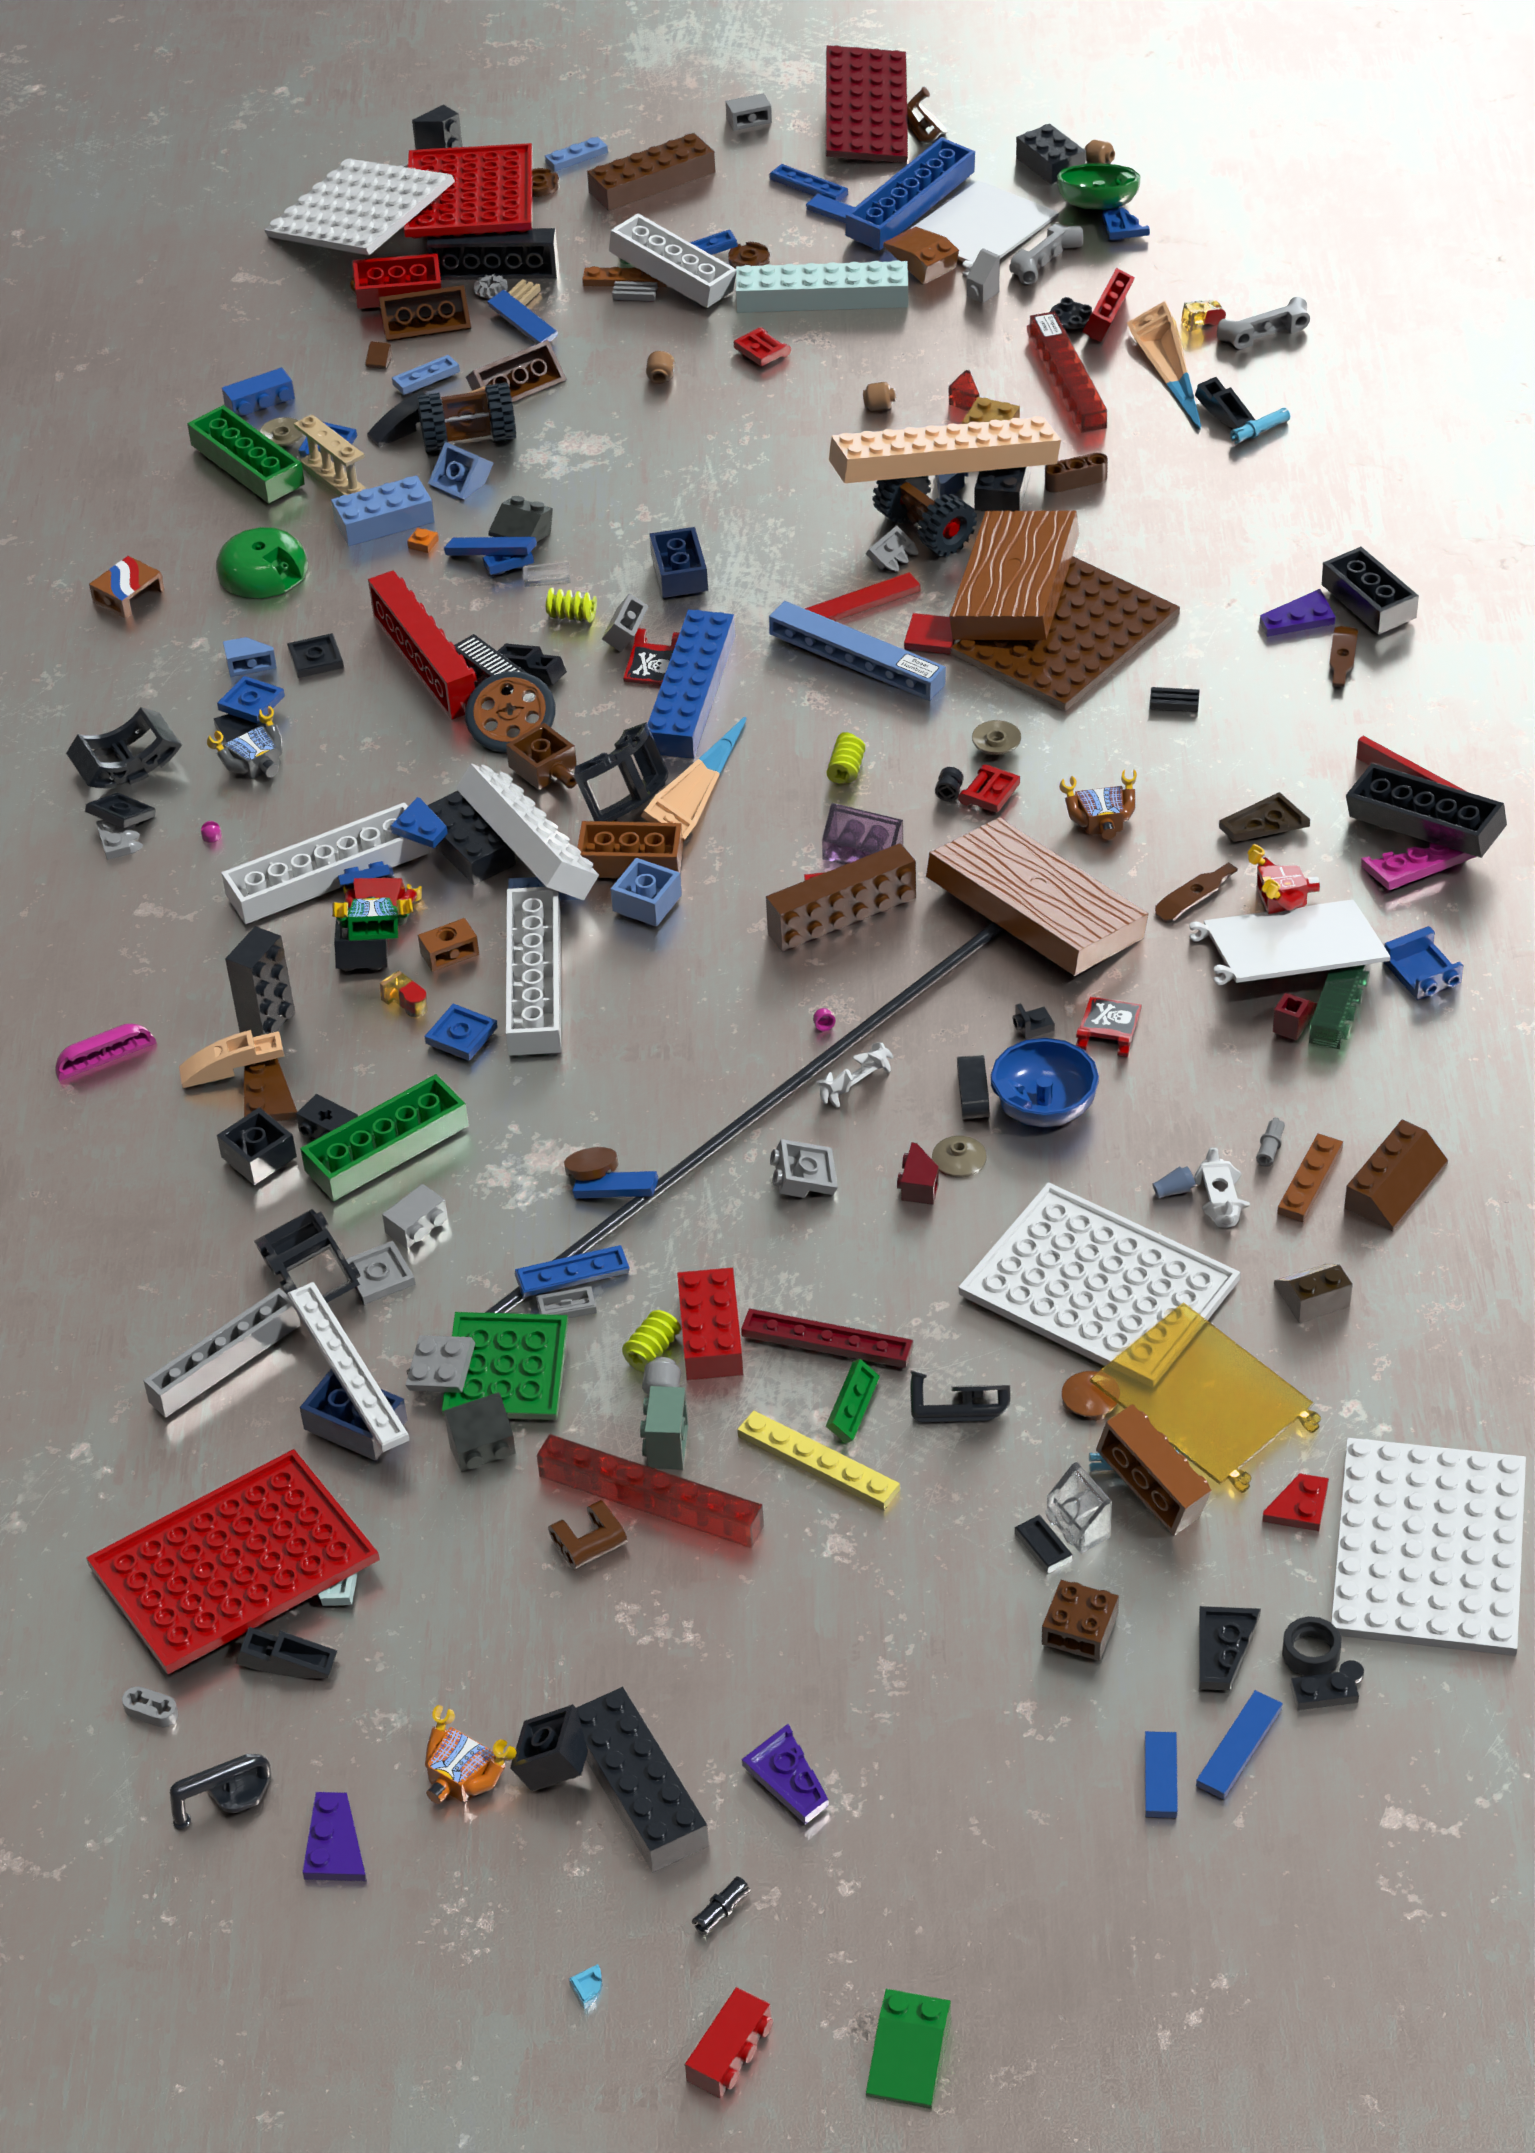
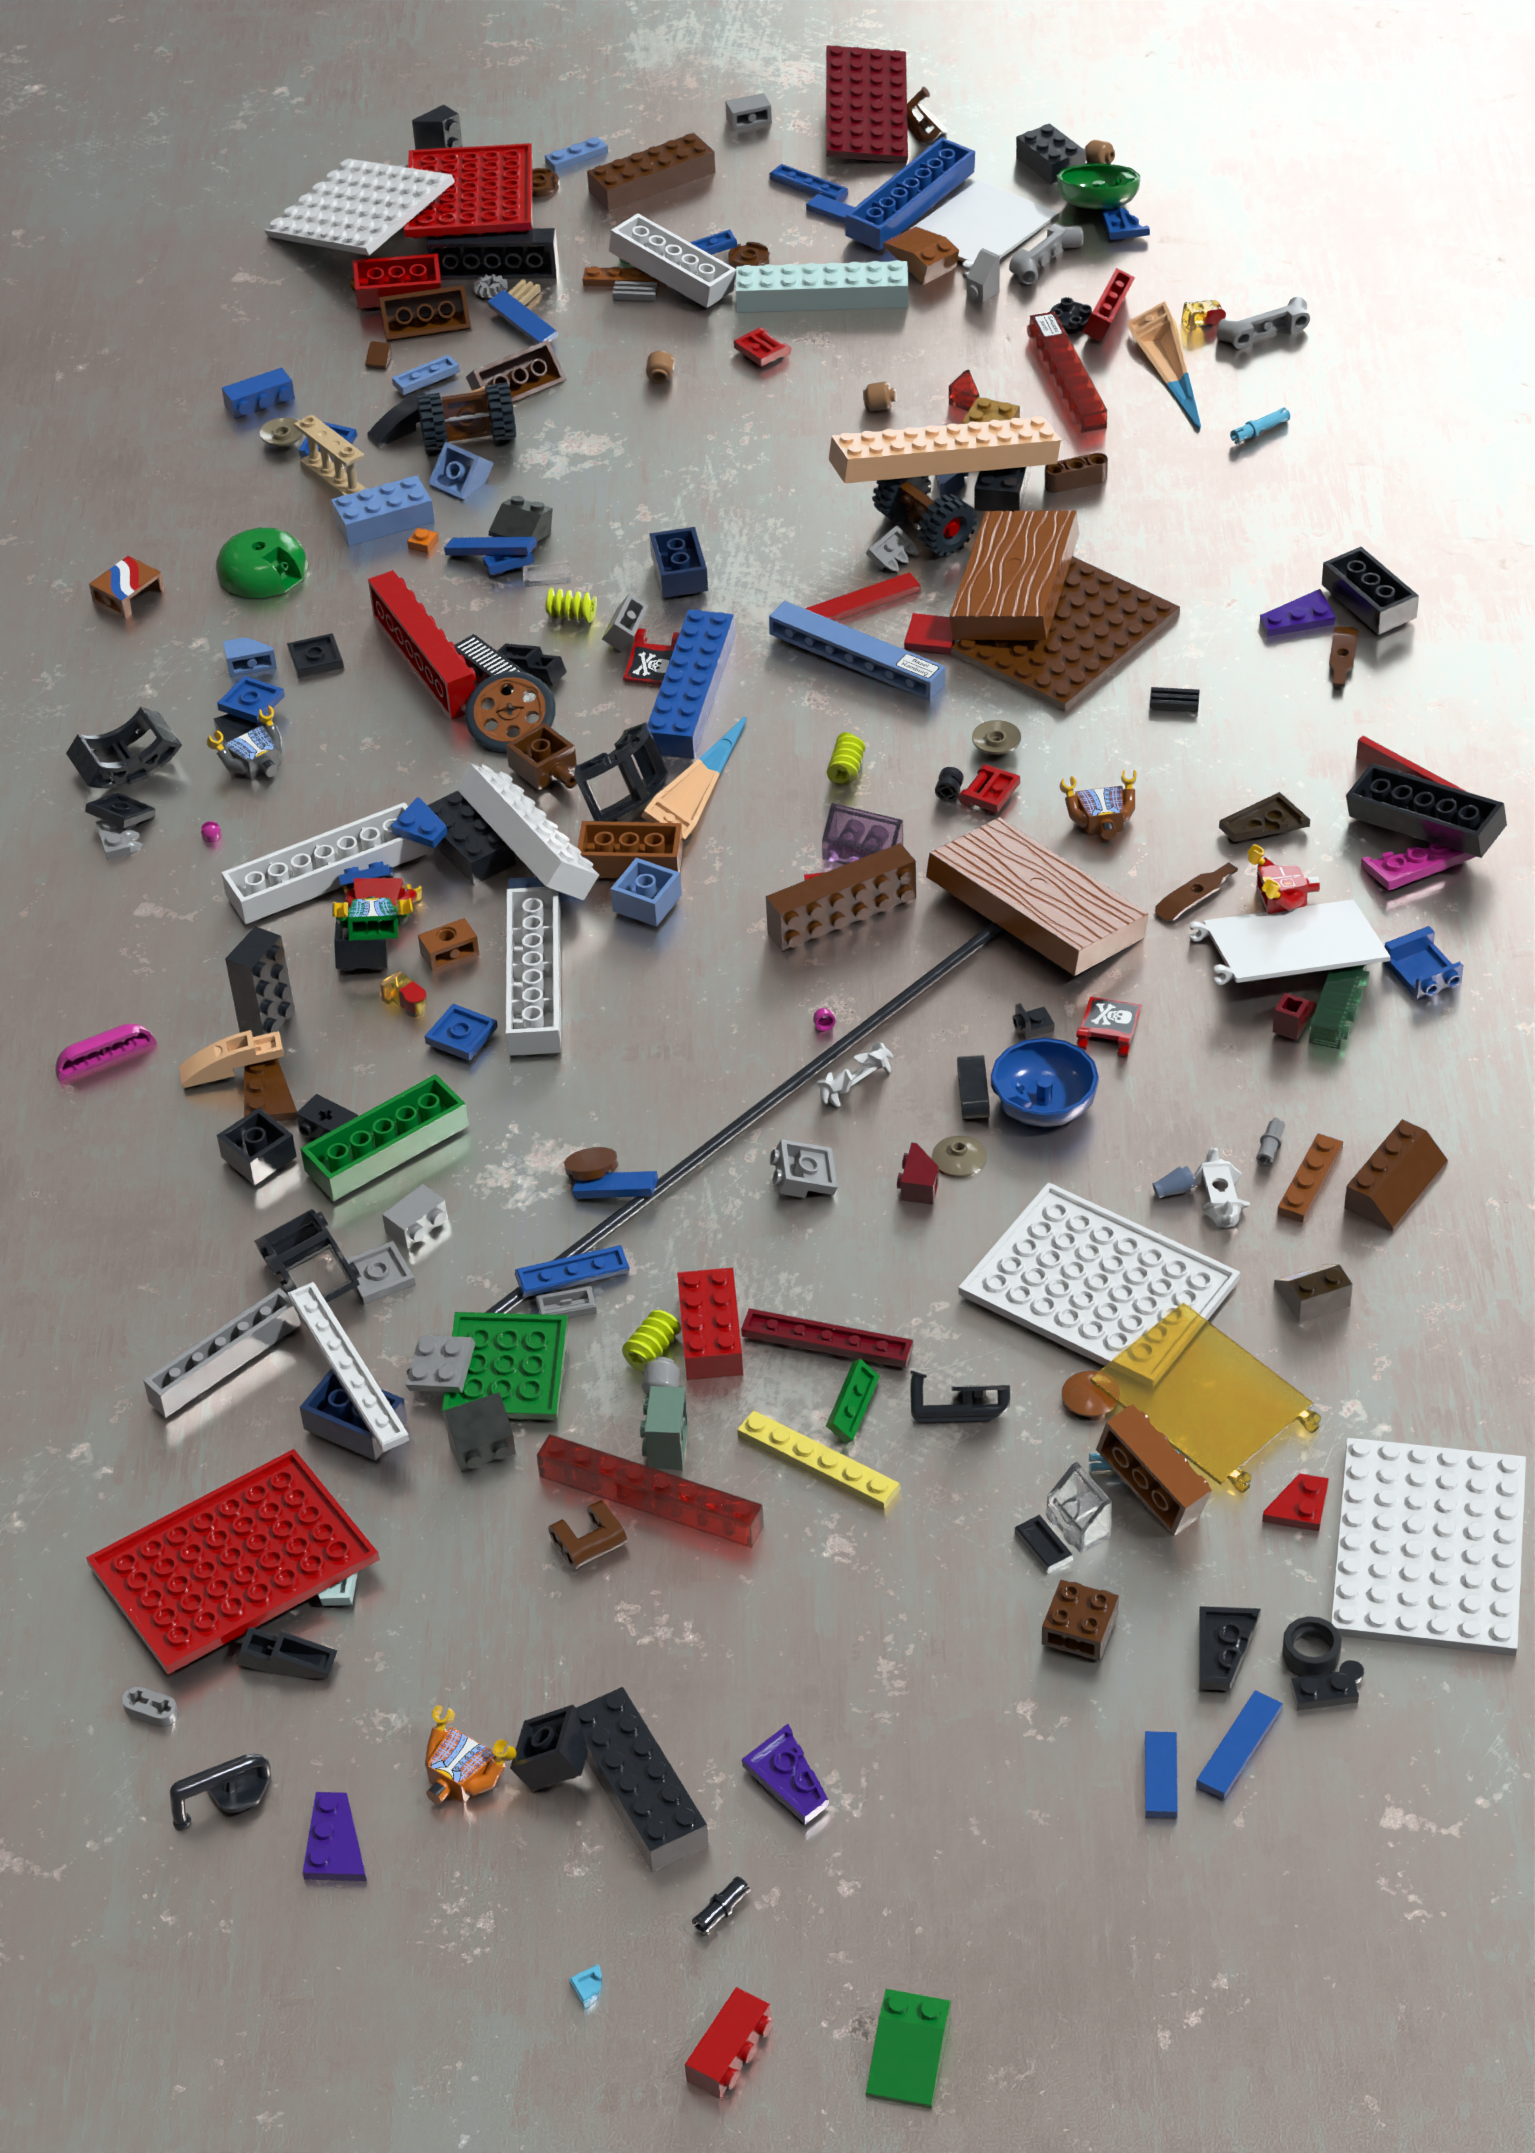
green brick [187,405,305,503] -> none
black slope [1194,377,1256,429] -> none

